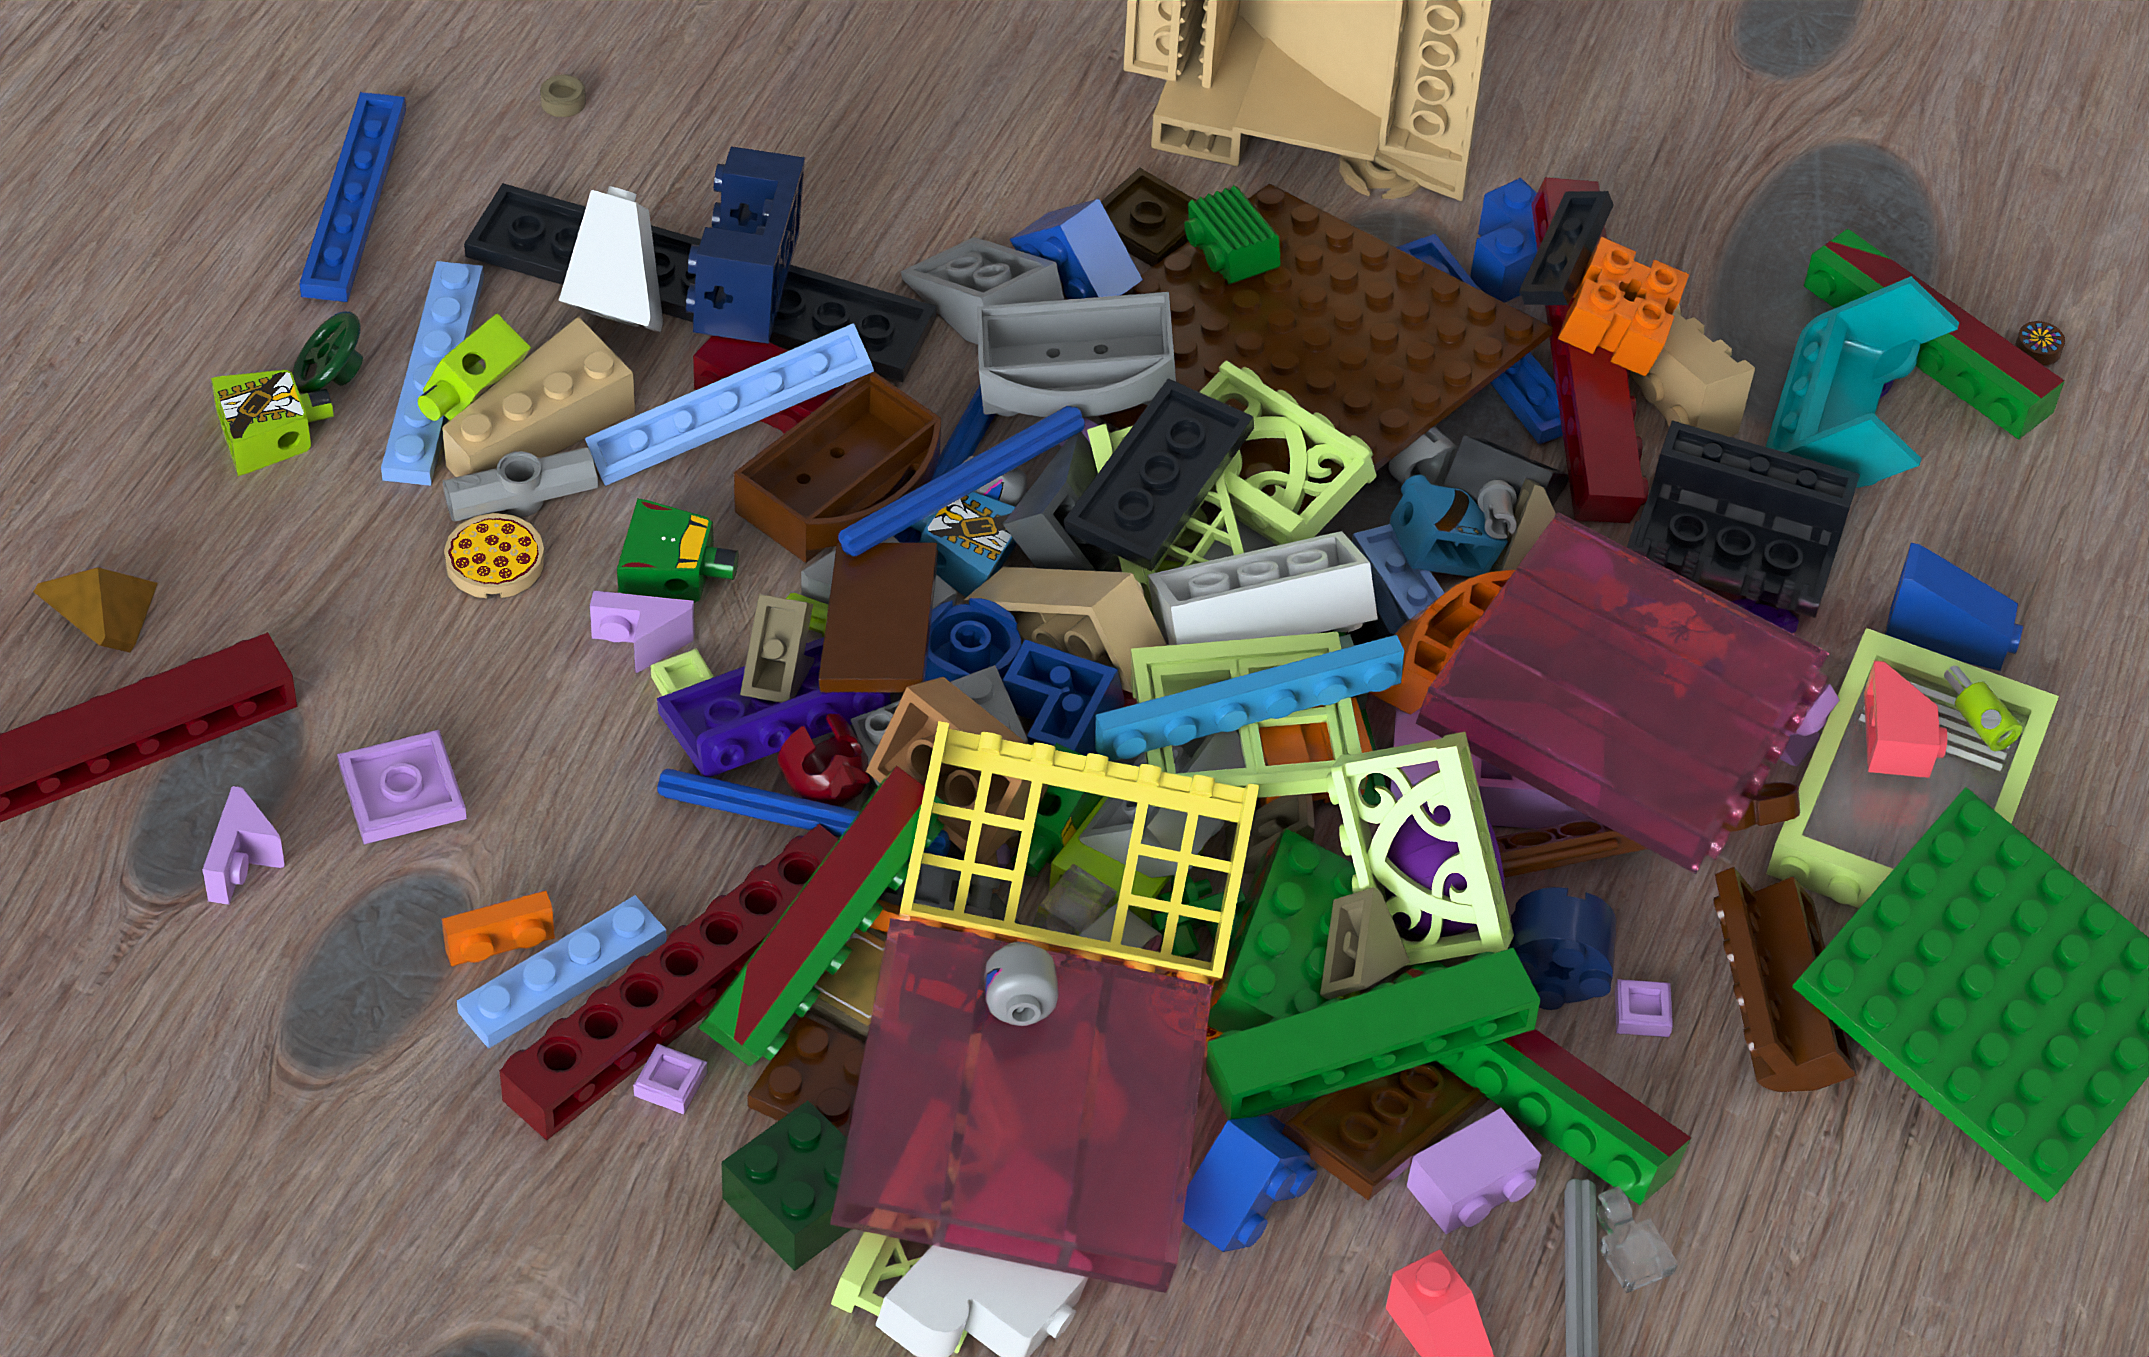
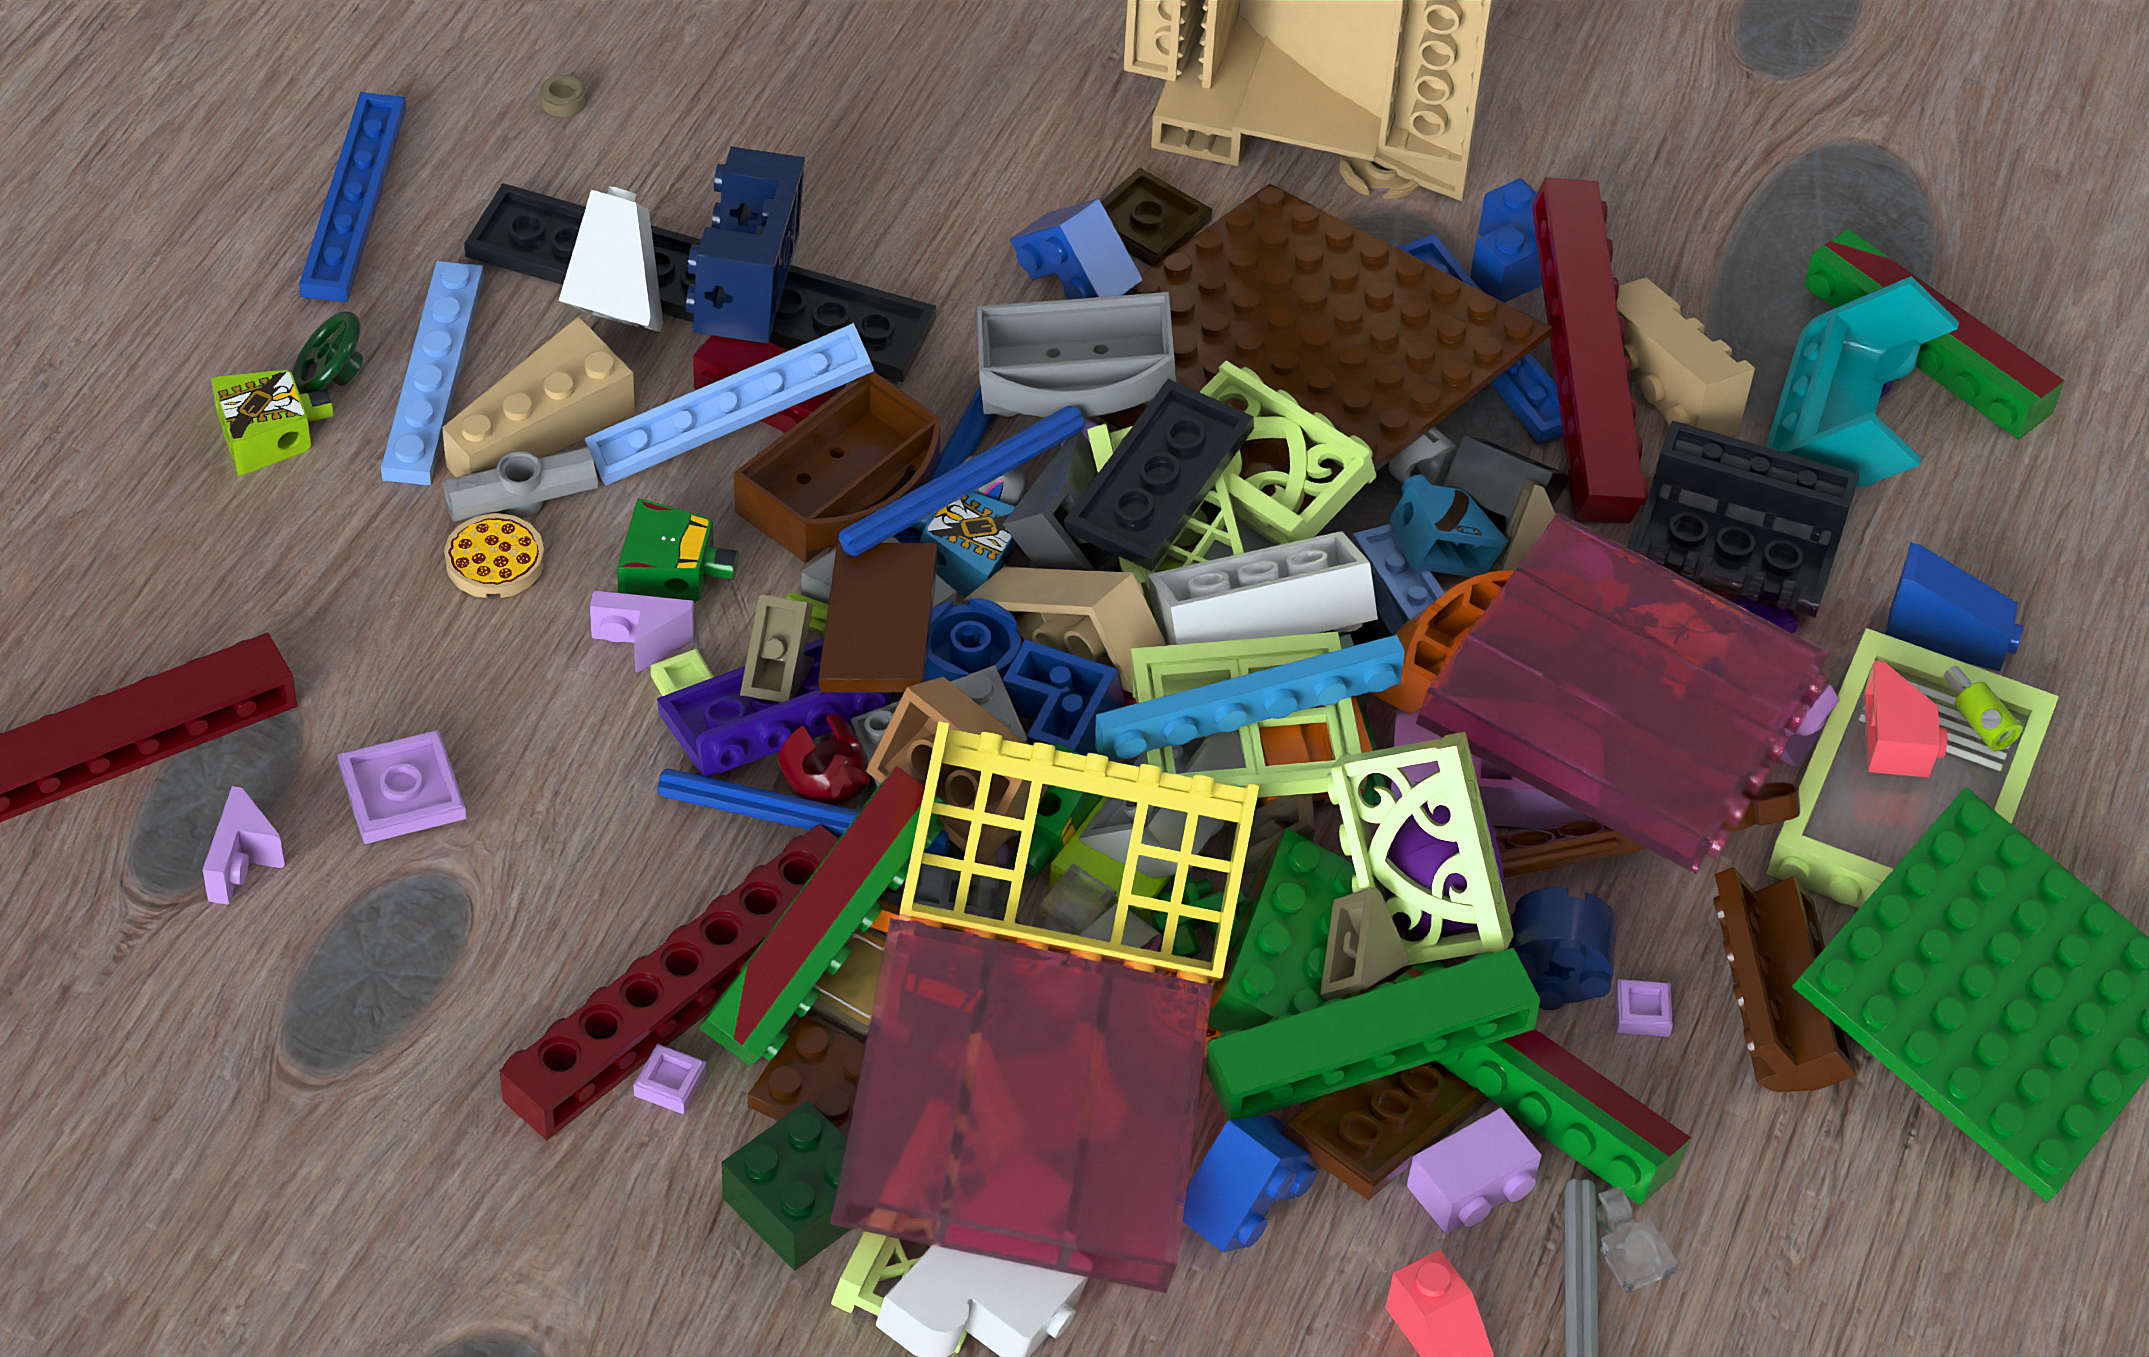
pearl gold slope [33,567,158,653] -> none
lime torso [418,313,531,421] -> none
orange plate [442,891,555,967] -> none
light blue plate [457,895,667,1049] -> none
light grey slope [901,237,1064,344] -> none
light grey head [984,942,1059,1026] -> none
green brick [1184,185,1281,285] -> none
light grey pin [1478,480,1517,539] -> none
black plate [1519,191,1614,305] -> none
orange brick [1558,237,1689,377] -> none
tile [2015,321,2065,366] -> none

